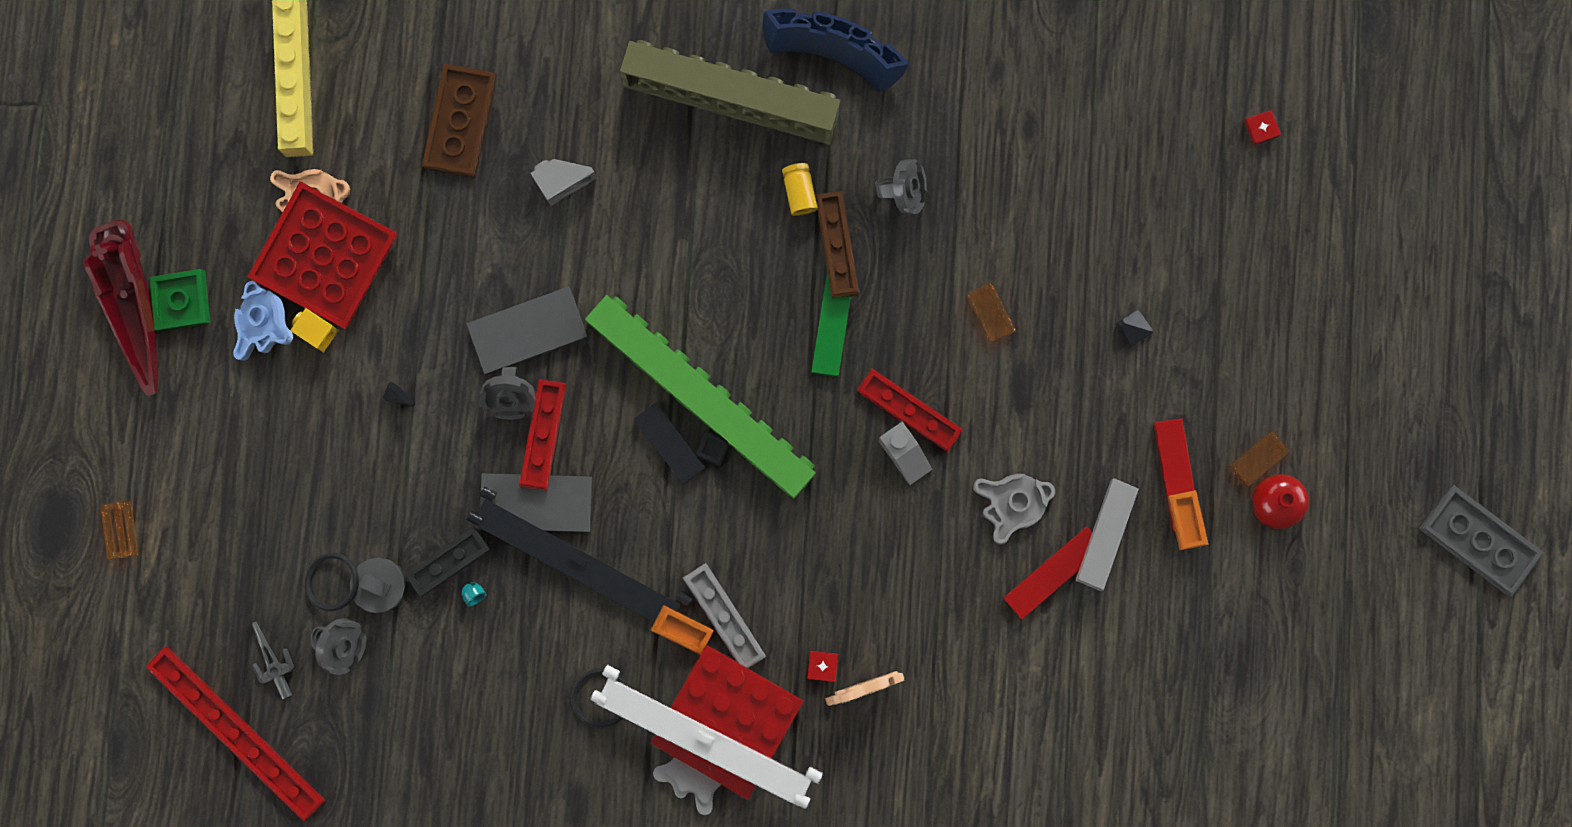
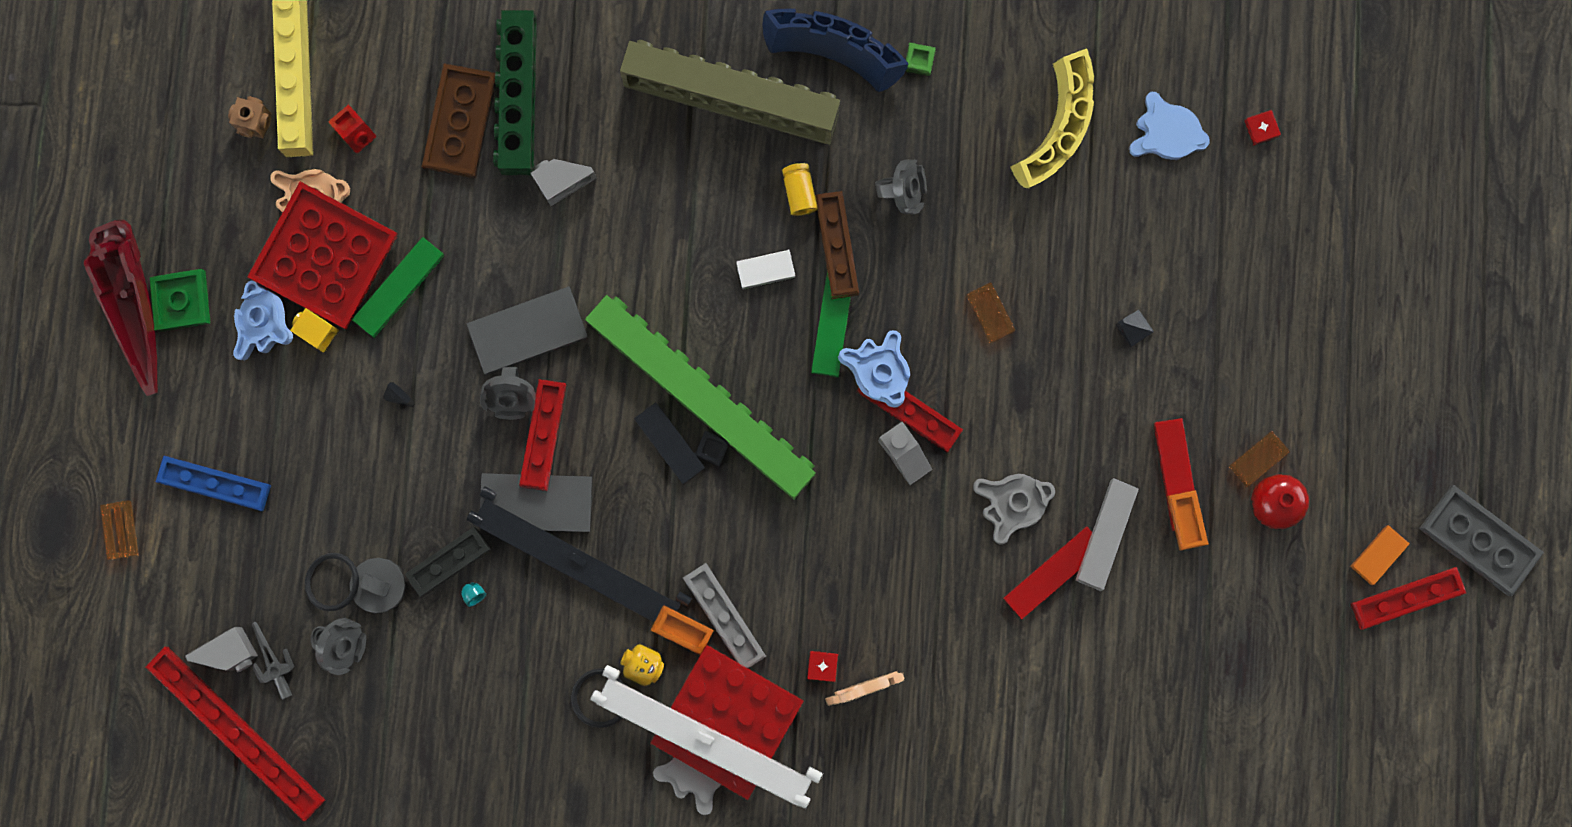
none -> blue tile [155,456,271,511]
none -> light grey slope [185,627,258,672]
none -> medium nougat brick [228,96,272,139]
none -> red bracket [328,104,376,153]
none -> green tile [352,237,445,338]
none -> dark green brick [493,10,537,175]
none -> yellow head [620,644,664,686]
none -> white tile [736,250,795,289]
none -> light blue tile [838,330,910,407]
none -> bright green tile [906,43,936,76]
none -> light yellow brick [1011,48,1094,188]
none -> light blue tile [1129,92,1209,160]
none -> orange tile [1350,525,1409,585]
none -> red tile [1350,567,1466,630]

